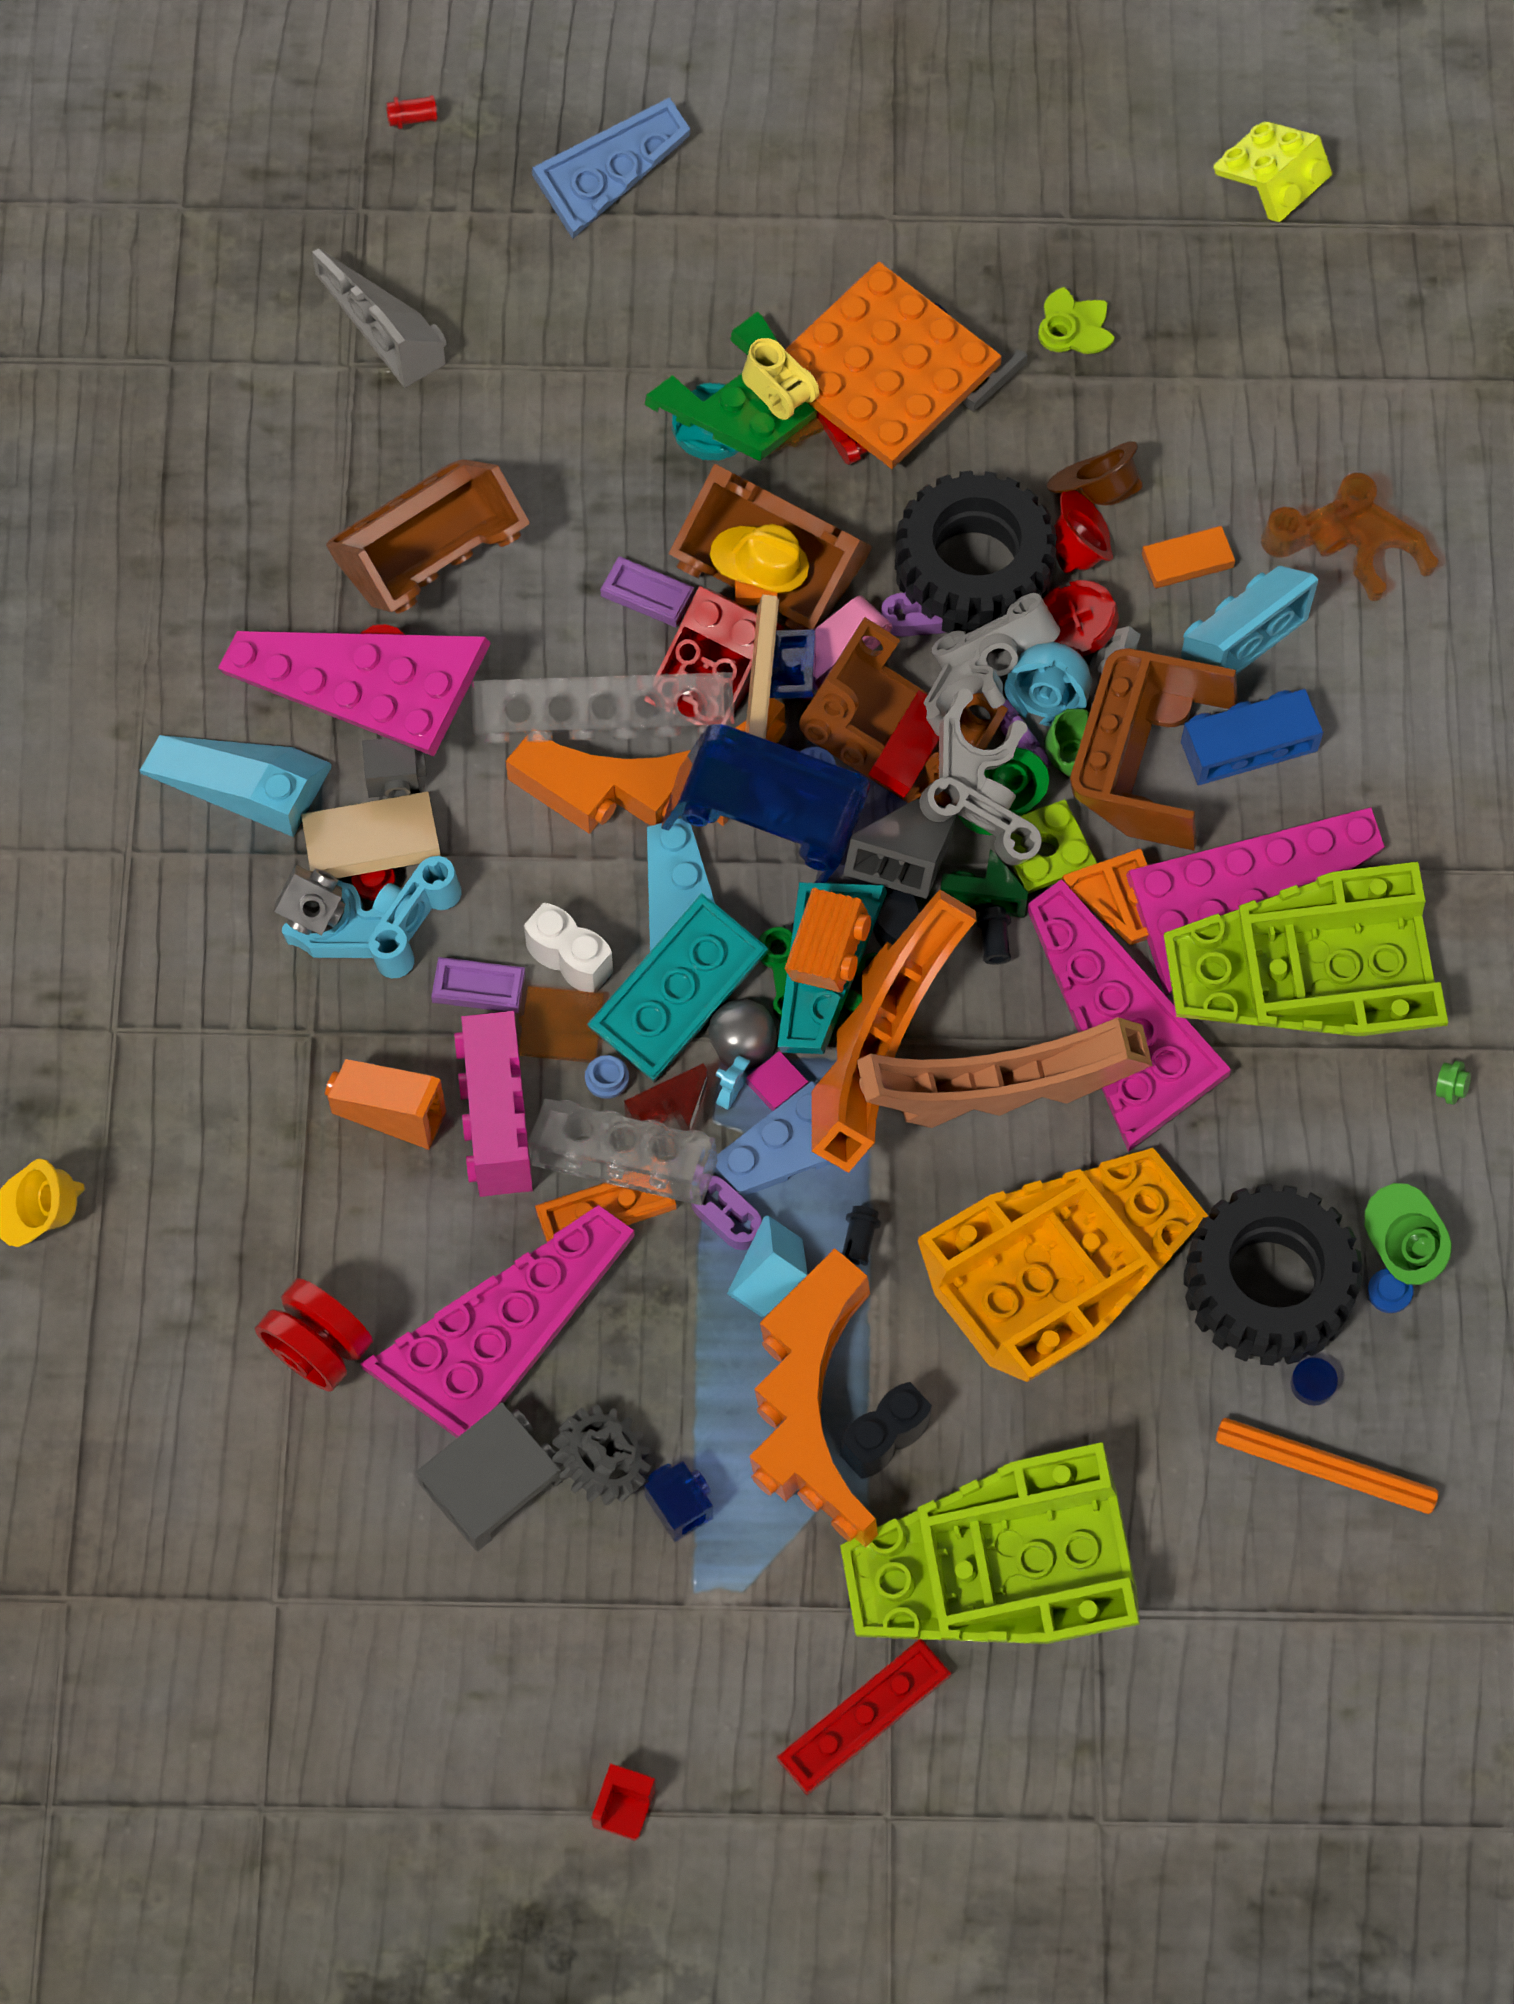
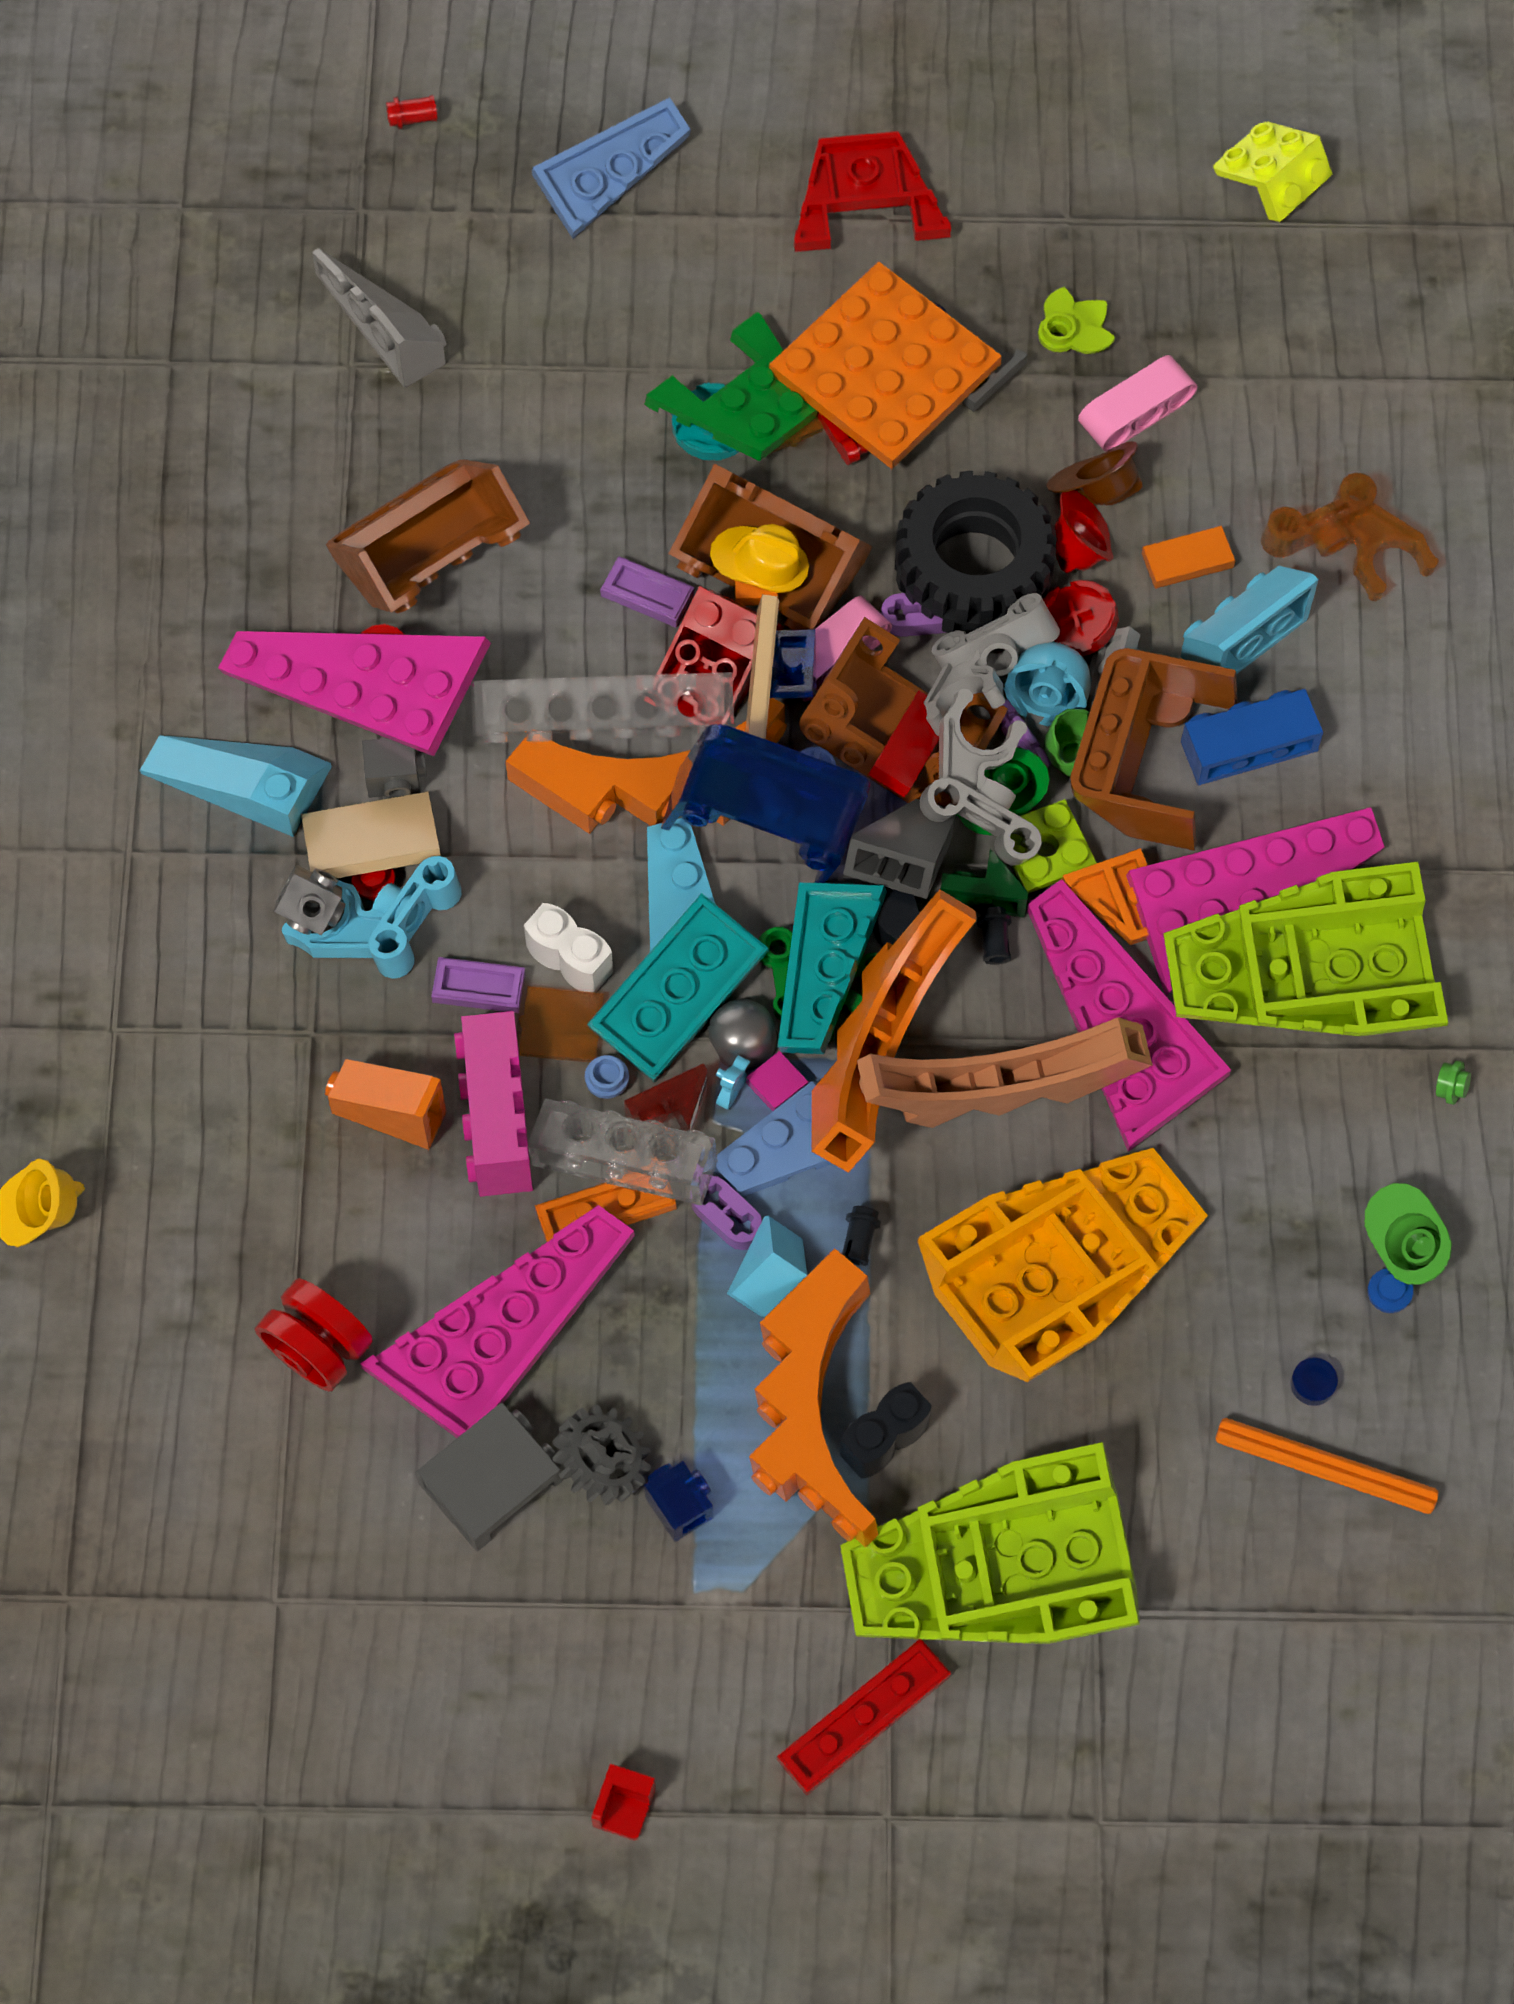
light yellow piece [742,338,820,420] -> none
orange brick [785,888,871,993] -> none
black tyre [1183,1183,1362,1366] -> none
none -> red wing [794,131,951,252]
none -> bright pink beam [1078,355,1197,452]

